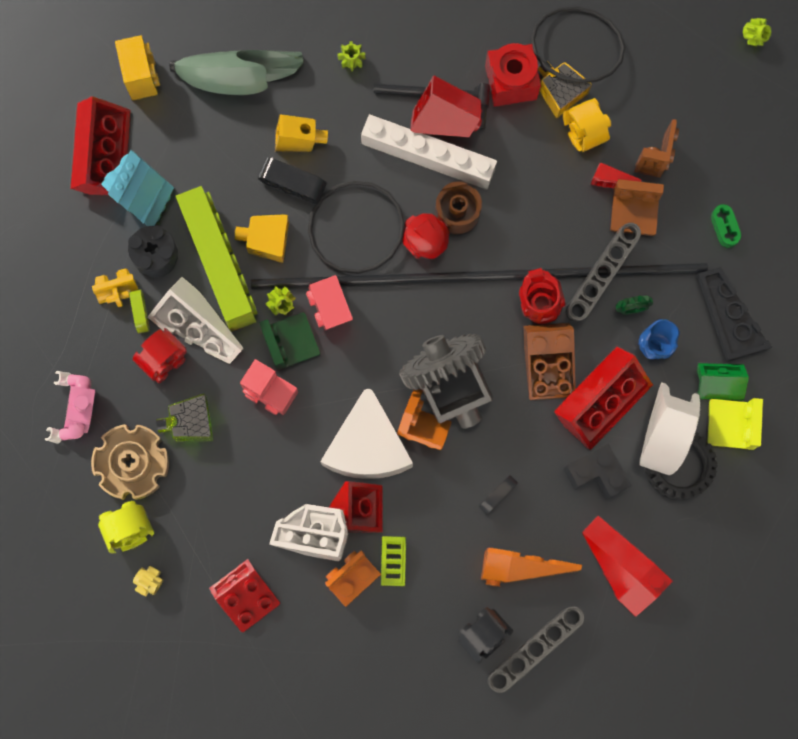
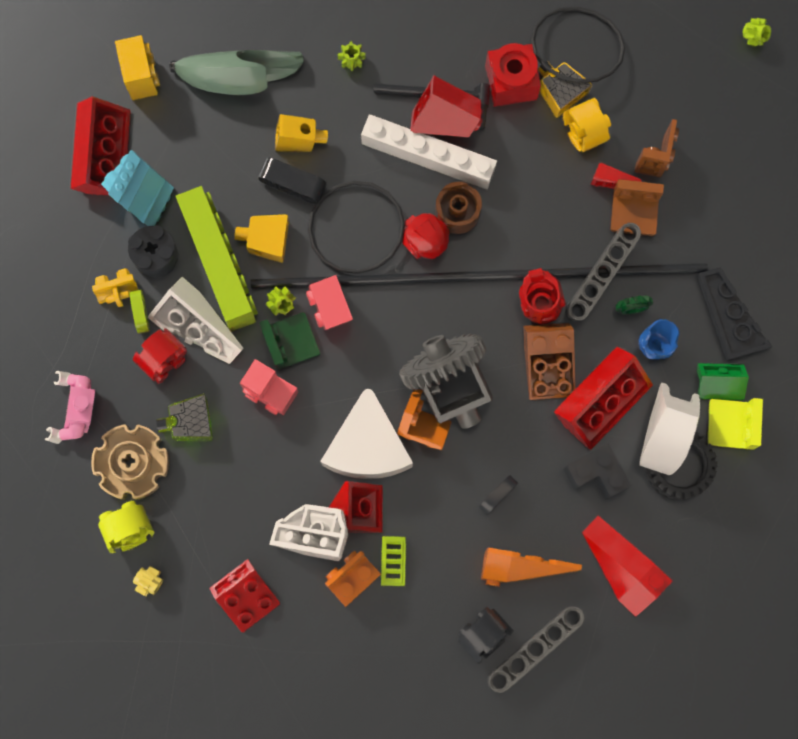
green beam [711,204,741,248] -> none

